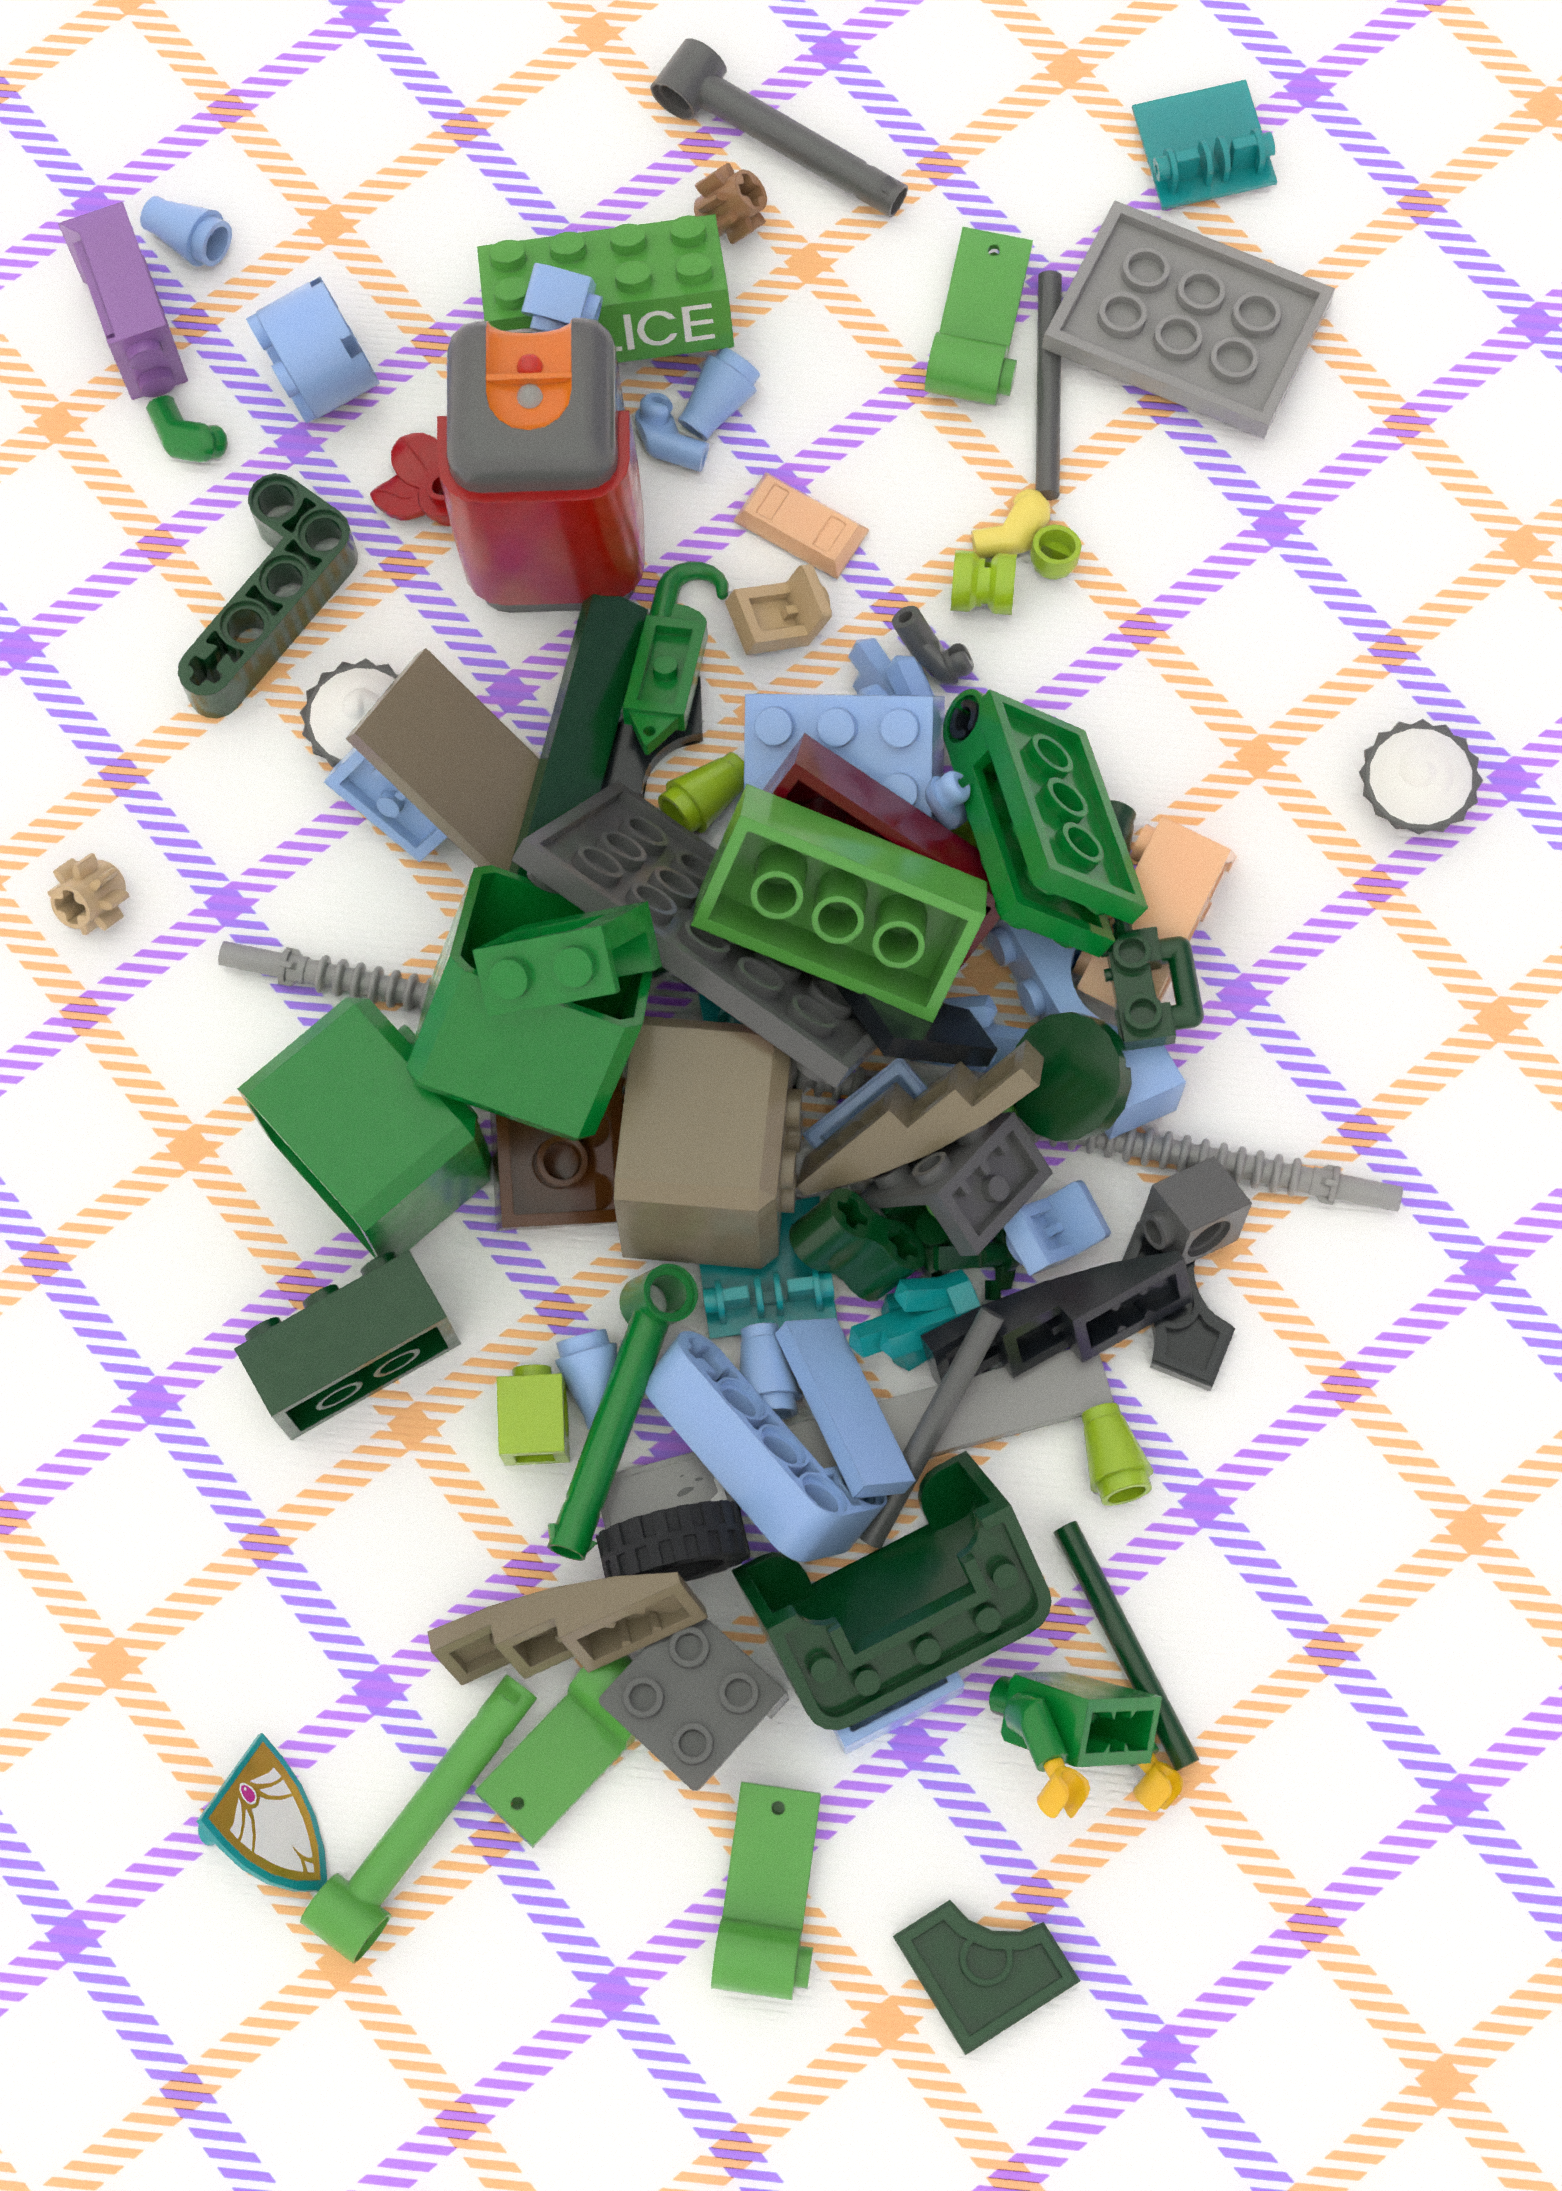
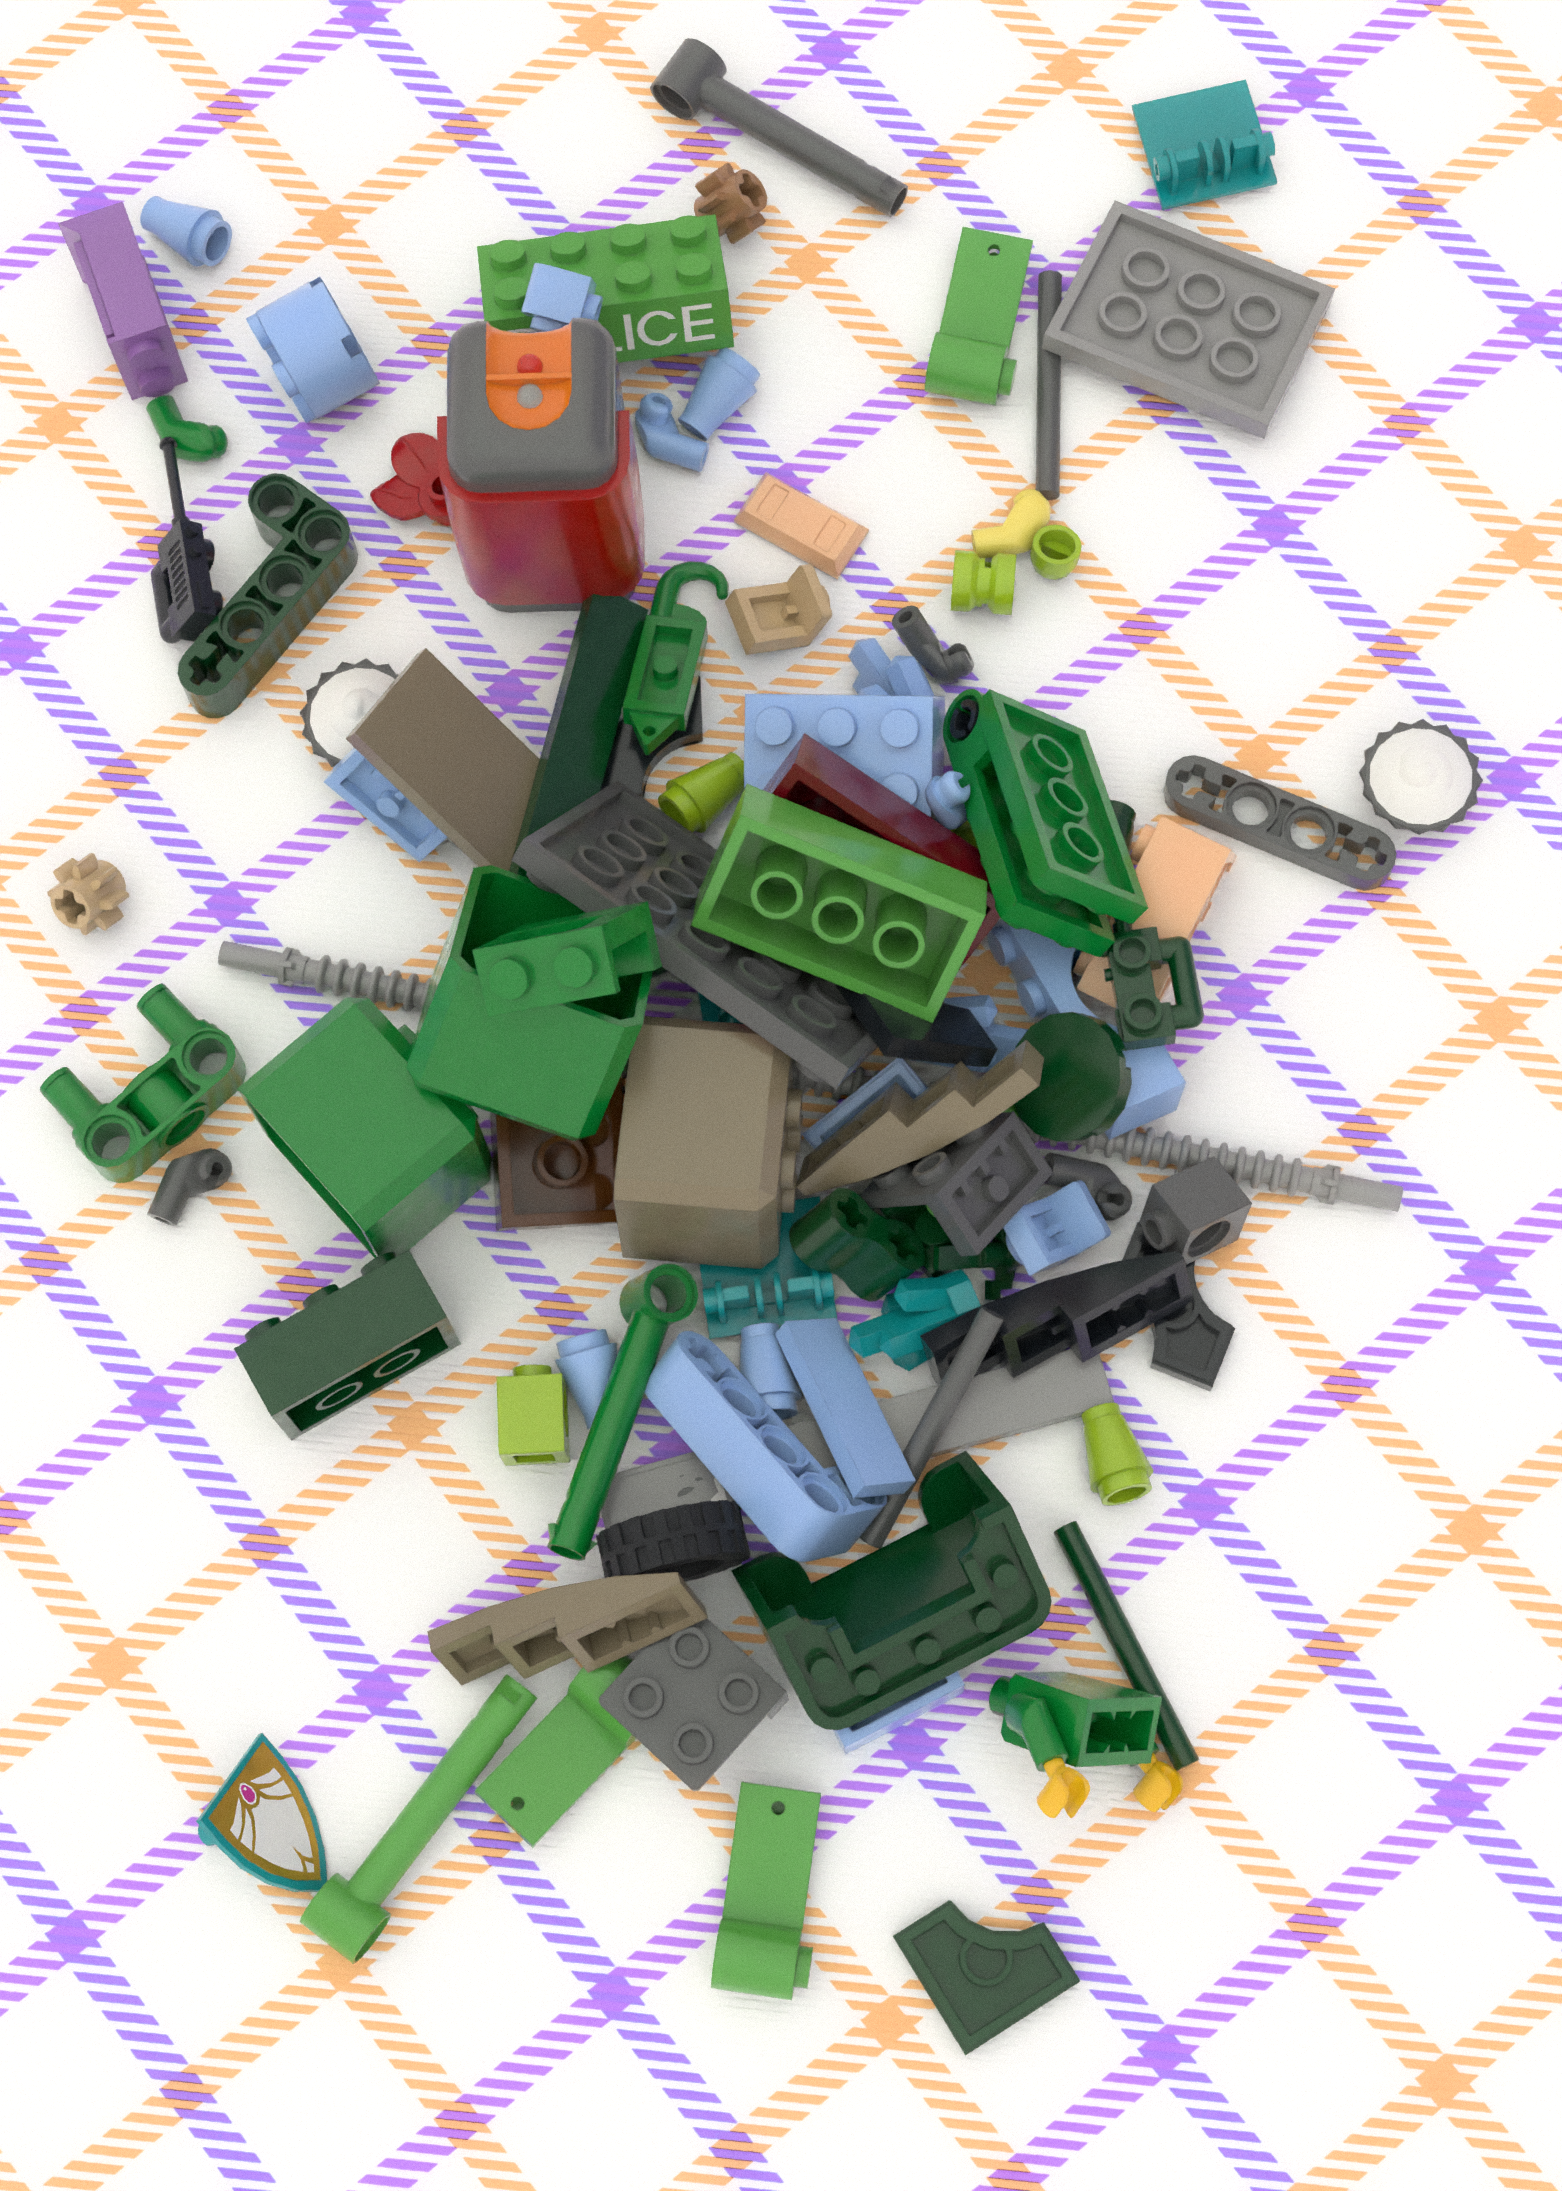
none -> green piece [40,983,246,1183]
none -> dark grey arm [147,1148,232,1226]
none -> black piece [151,437,223,644]
none -> dark grey arm [1044,1152,1132,1221]
none -> dark grey beam [1163,755,1397,891]

